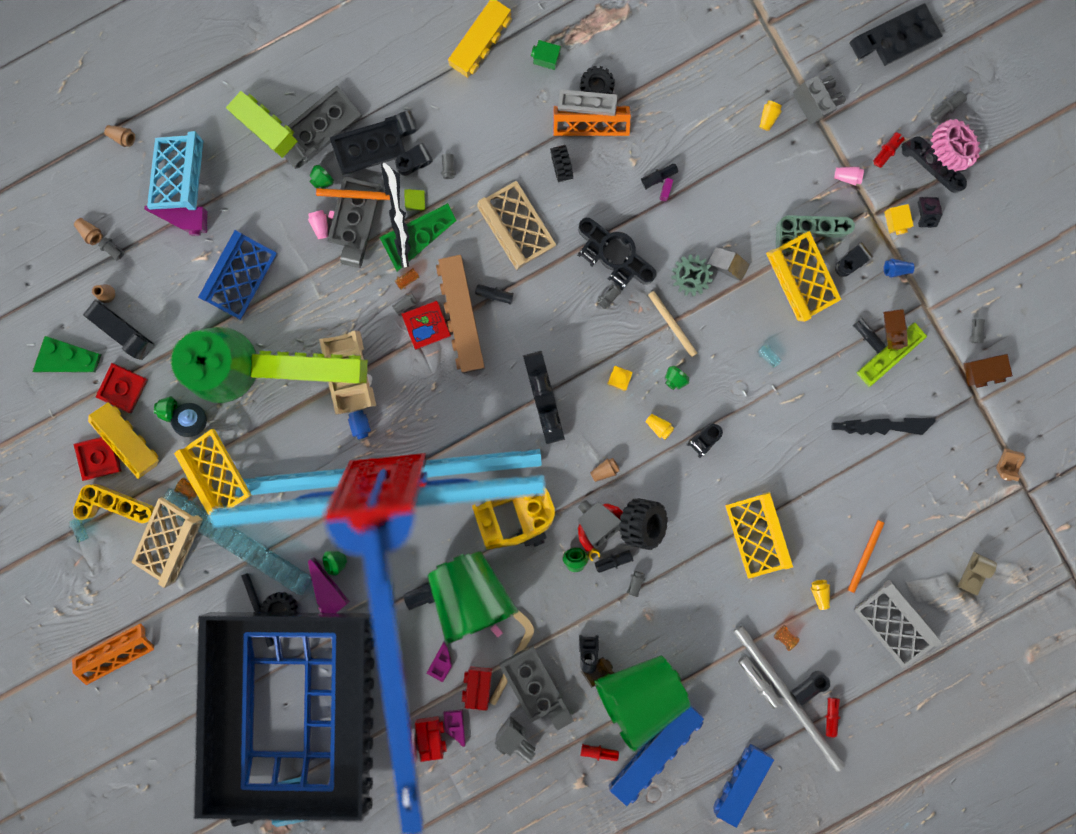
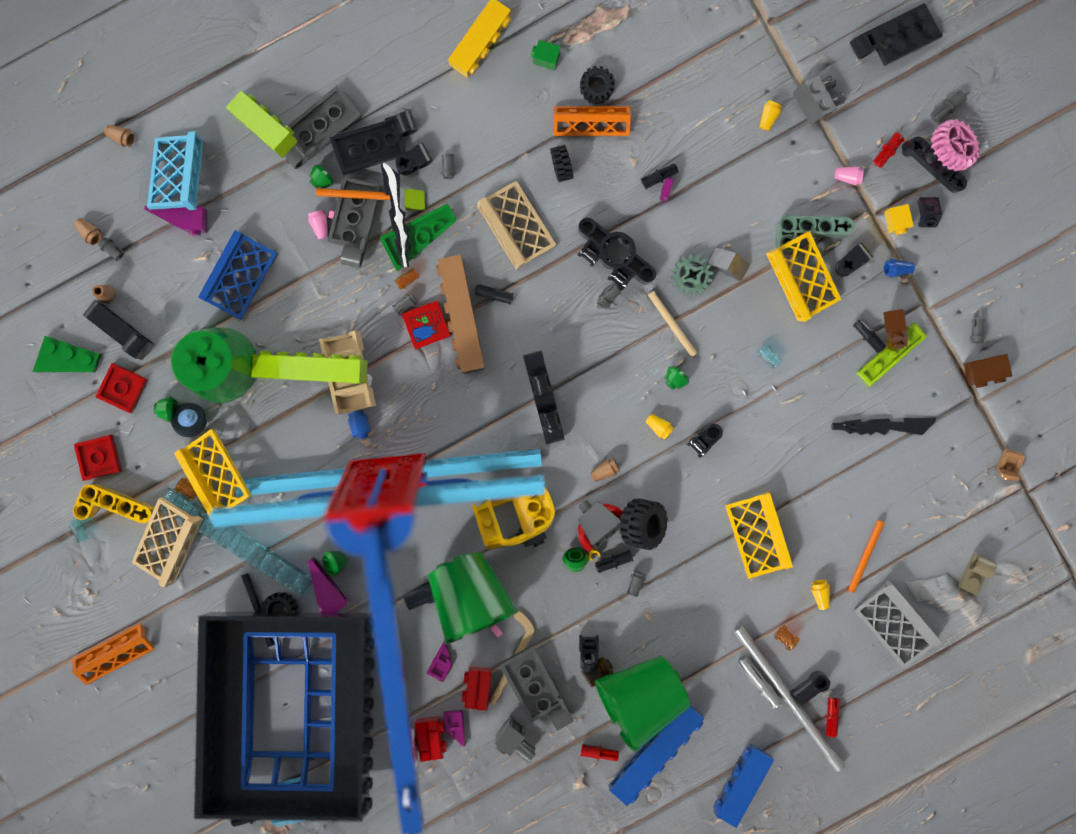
yellow brick [88,402,159,479] -> none
light grey plate [558,90,618,116] -> none
yellow brick [607,366,633,391] -> none

